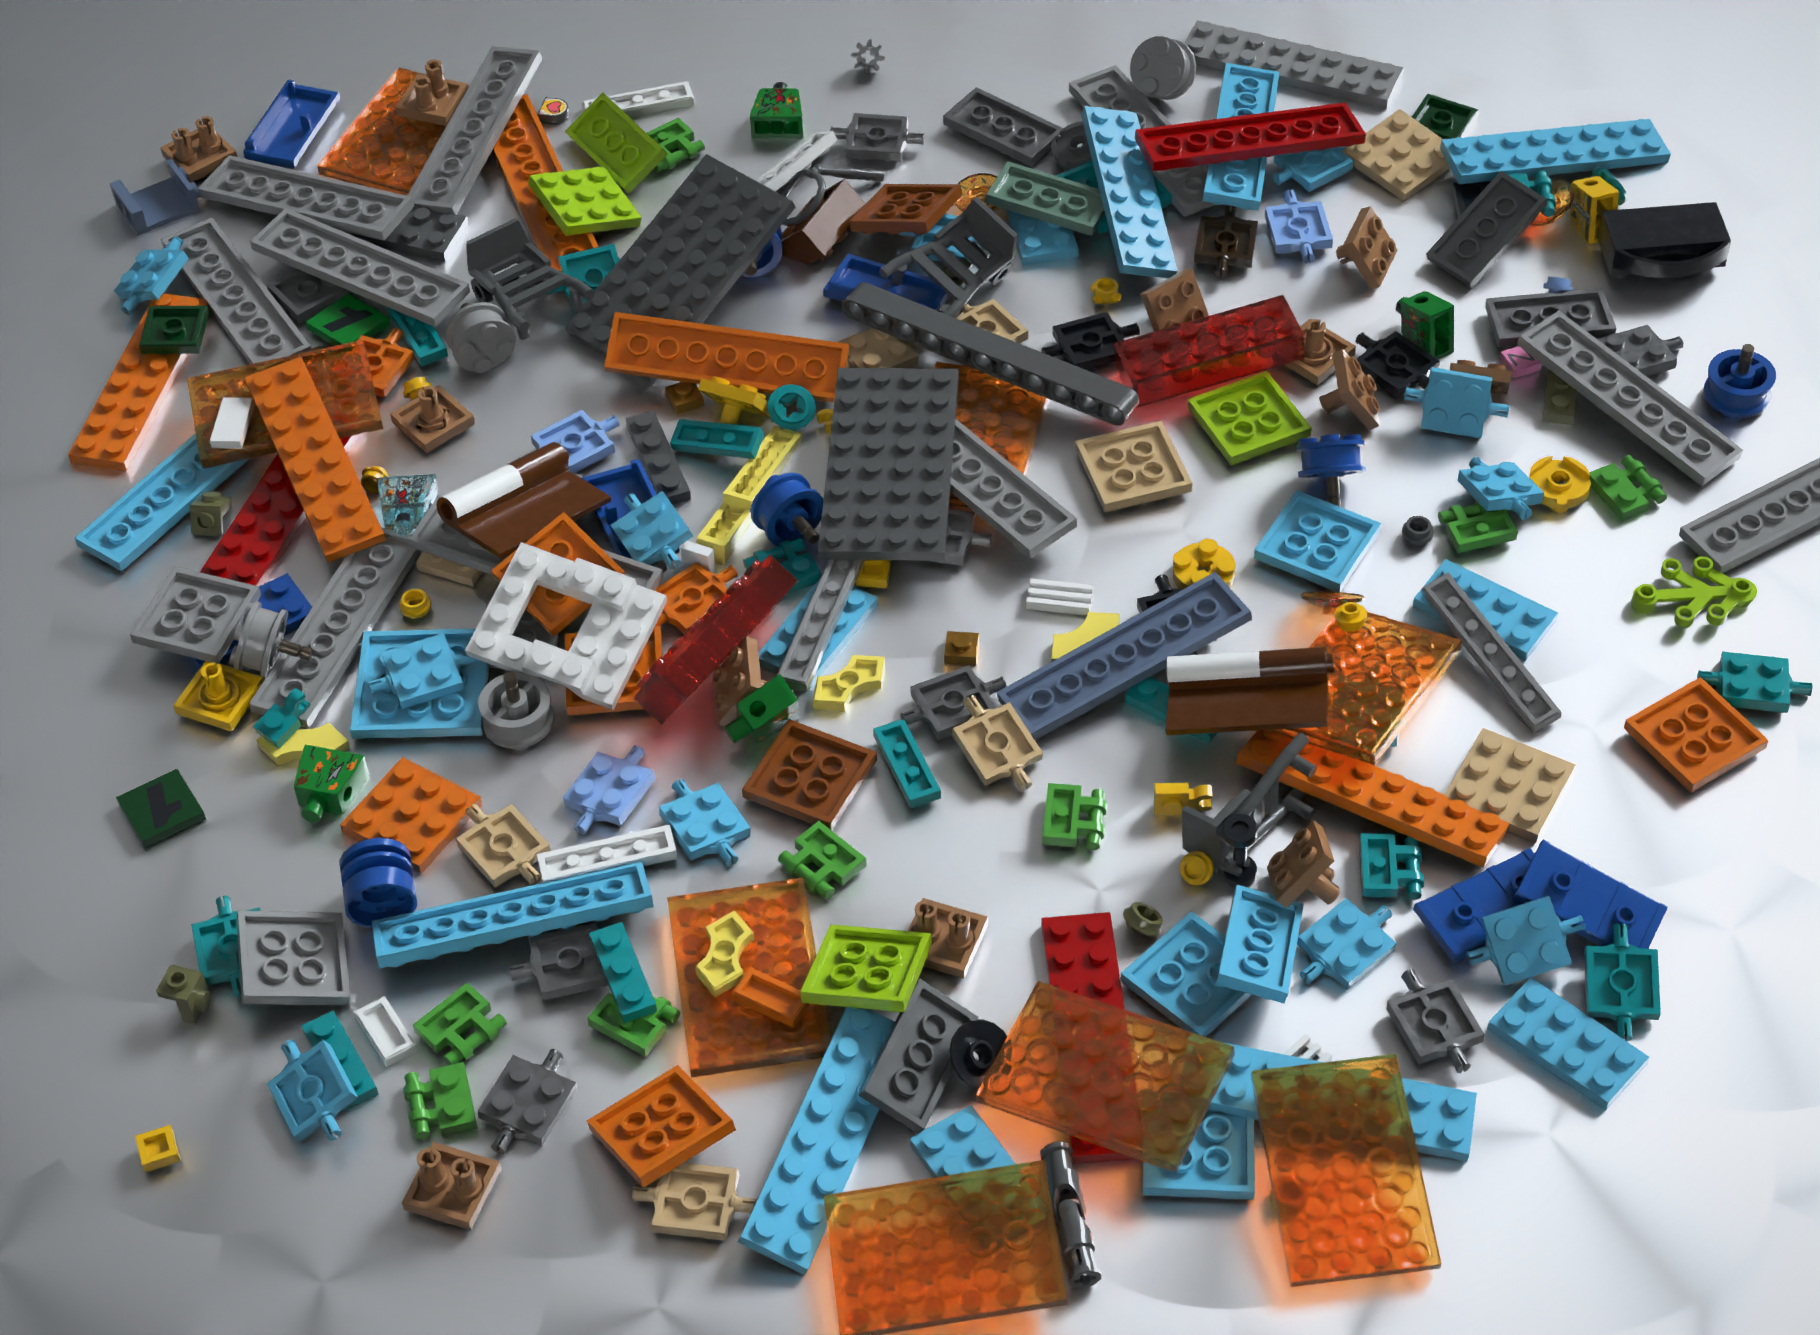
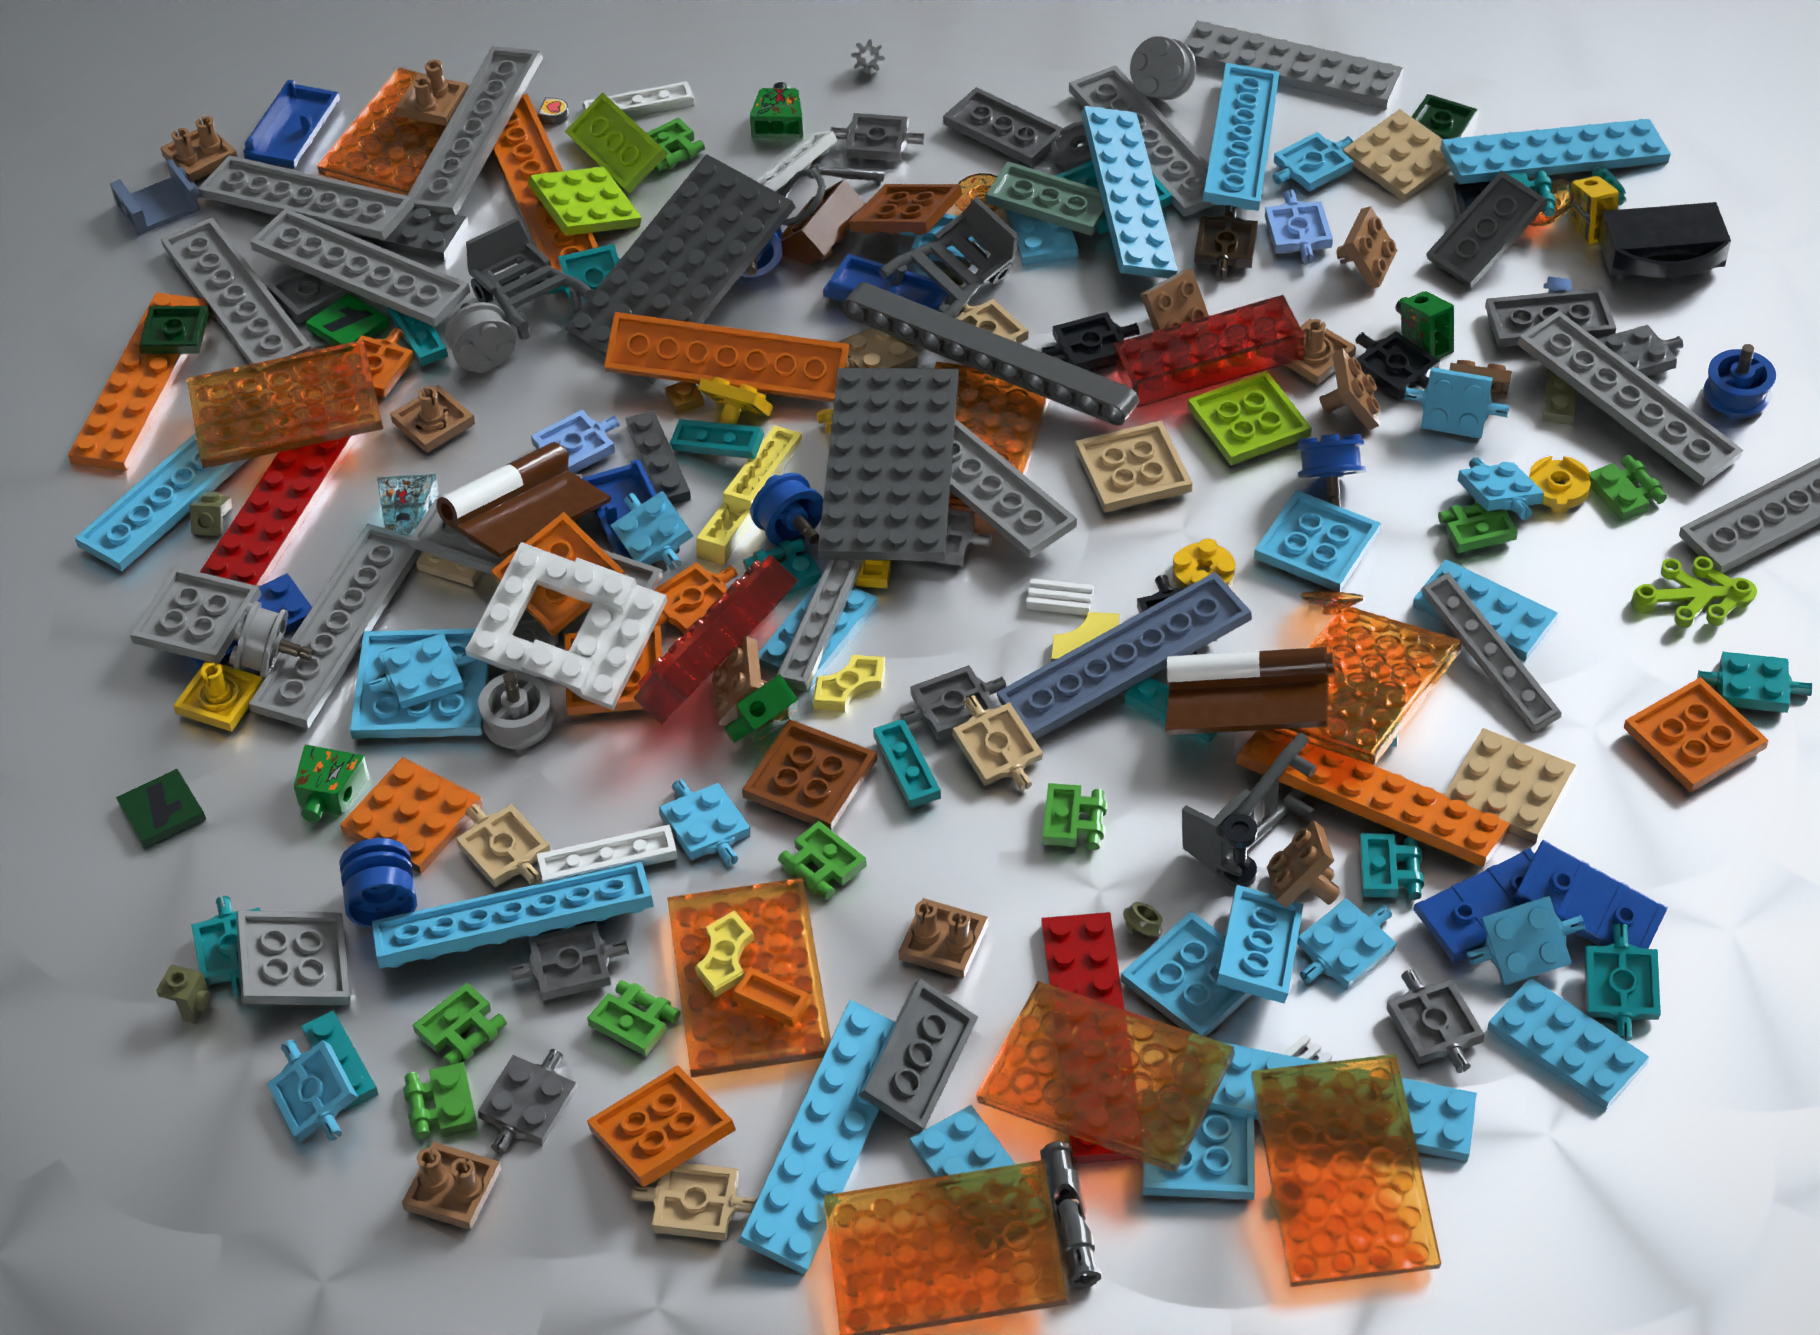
medium azure plate [114,236,189,315] -> none
yellow plate [135,1124,181,1173] -> none
white tile [210,397,255,449] -> none
orange plate [244,357,386,563] -> none
teal plate [253,688,311,749] -> none
light yellow tile [256,722,350,765] -> none
white tile [353,996,418,1068] -> none
yellow plate [361,466,390,494] -> none
yellow plate [399,589,431,618] -> none
yellow plate [402,377,432,401] -> none
light blue plate [563,745,656,835] -> none
teal plate [589,922,657,1023] -> none
white tile [680,541,716,573] -> none
teal gear [767,384,816,431] -> none
lime plate [800,924,932,1013] -> none
pearl gold plate [944,631,979,665] -> none
black dish [949,1019,1014,1090] -> none
yellow plate [1090,277,1121,304] -> none
red plate [1134,102,1366,171] -> none
yellow plate [1153,783,1213,815] -> none
yellow plate [1180,851,1214,886] -> none
yellow plate [1334,602,1367,631] -> none
dark grey plate [1402,516,1434,545] -> none
bright pink tile [1500,346,1541,378] -> none

